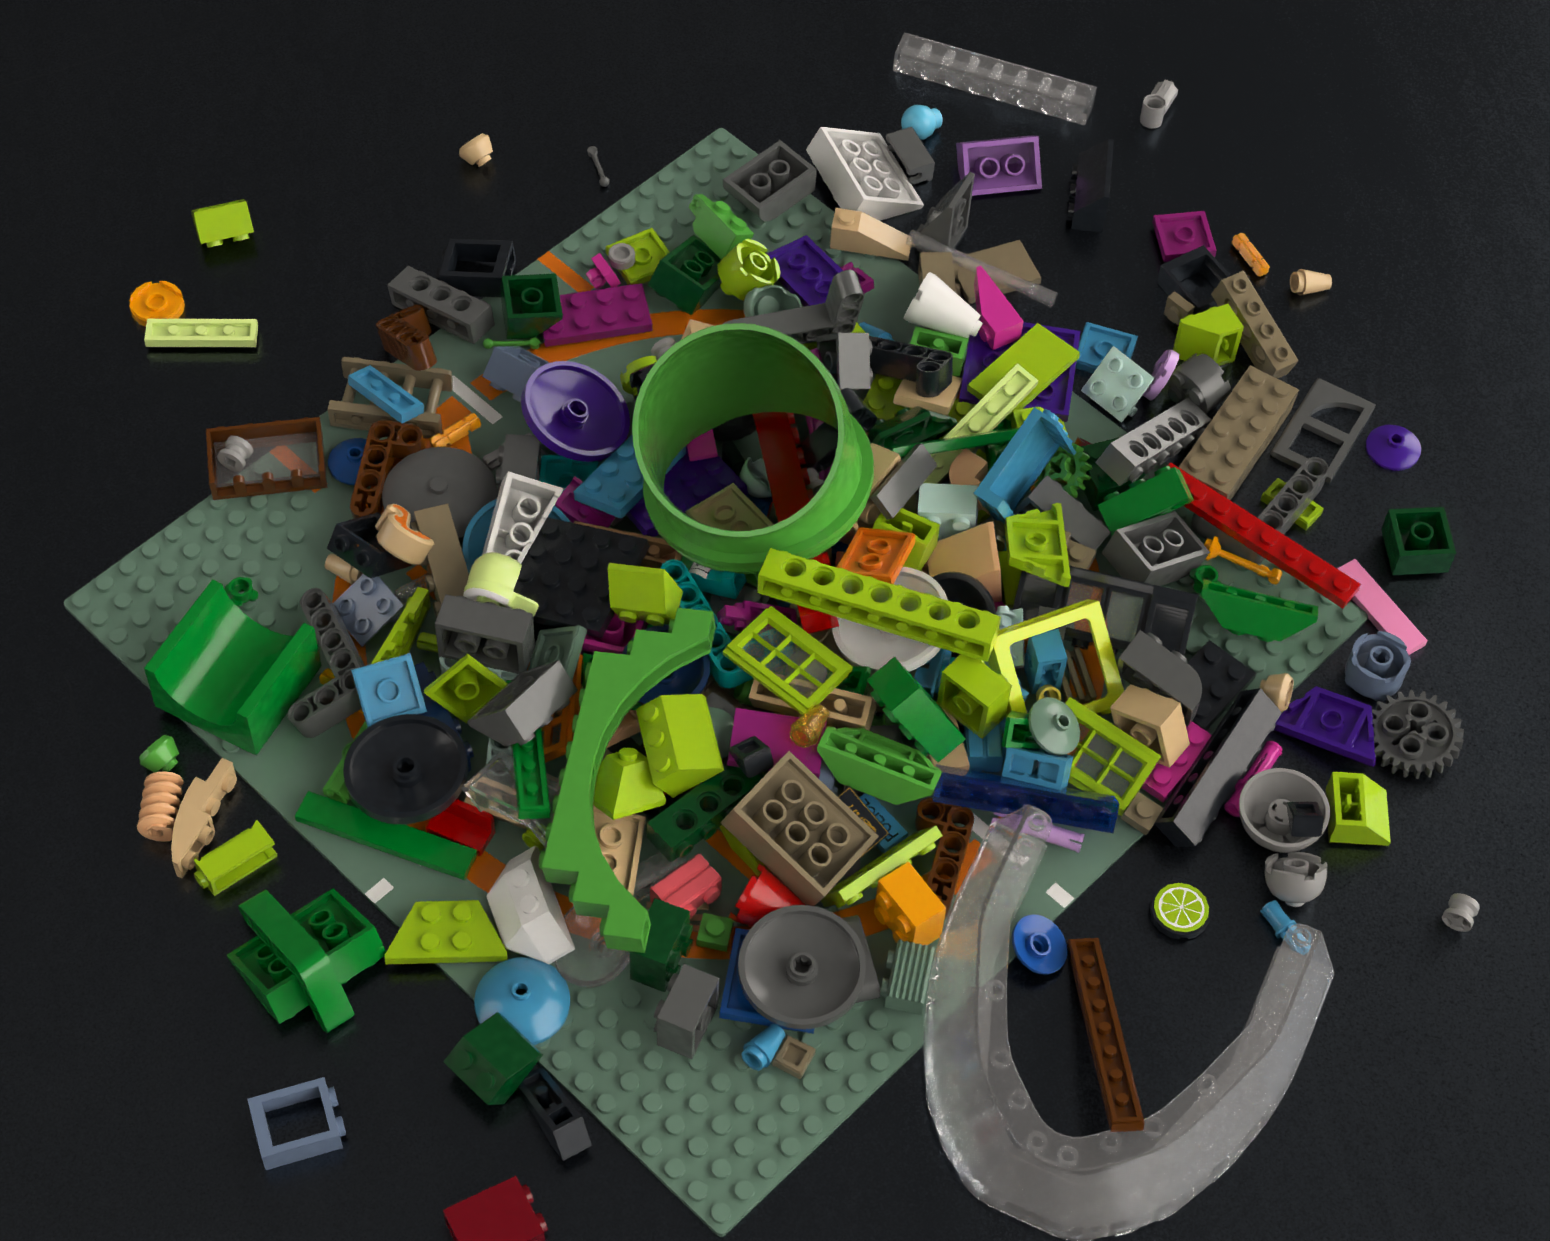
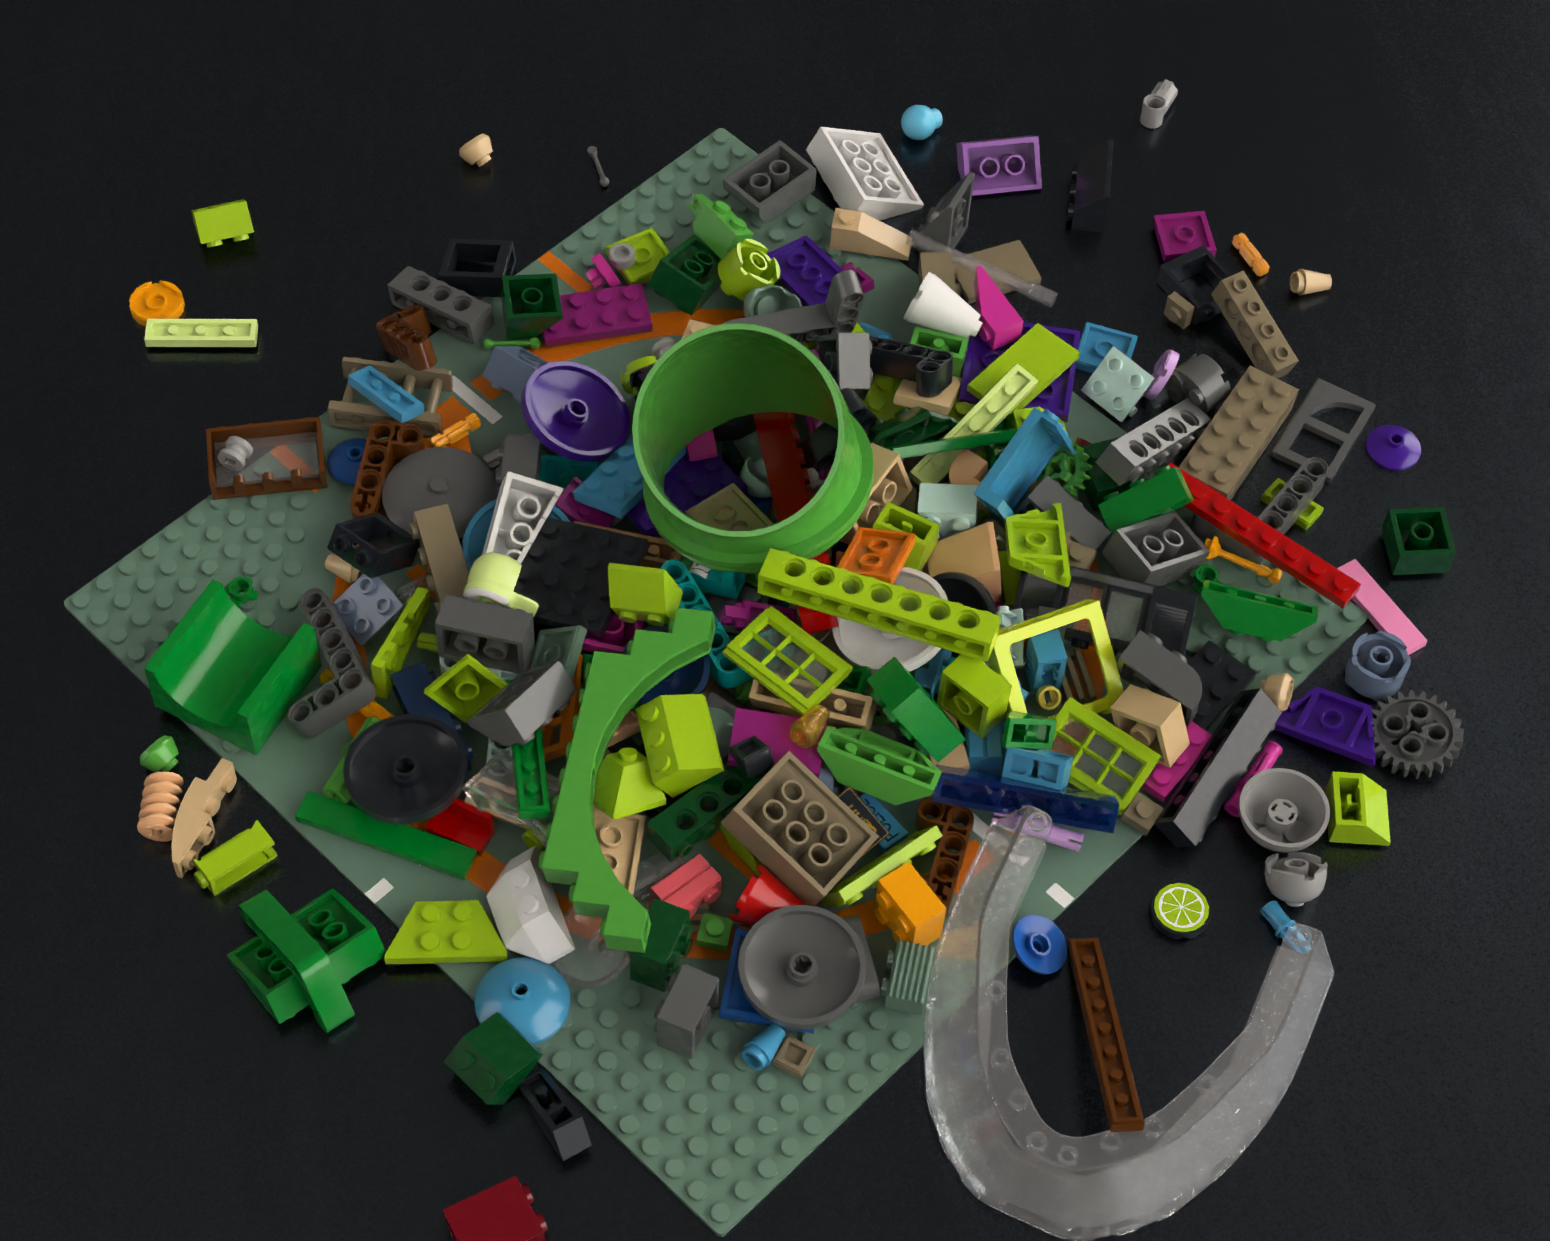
sand blue window [247,1077,346,1170] -> none
dark azure tile [351,653,427,728] -> none
tan animal [375,504,434,565] -> none
dark grey tile [870,443,938,520] -> none
dark grey hinge [886,127,935,184] -> none
clear brick [893,32,1097,125] -> none
sand green dish [1028,697,1080,756] -> none
lime slope [1173,304,1244,366] -> none
black slope [1287,802,1324,837] -> none
light grey wheel [1442,893,1480,932] -> none

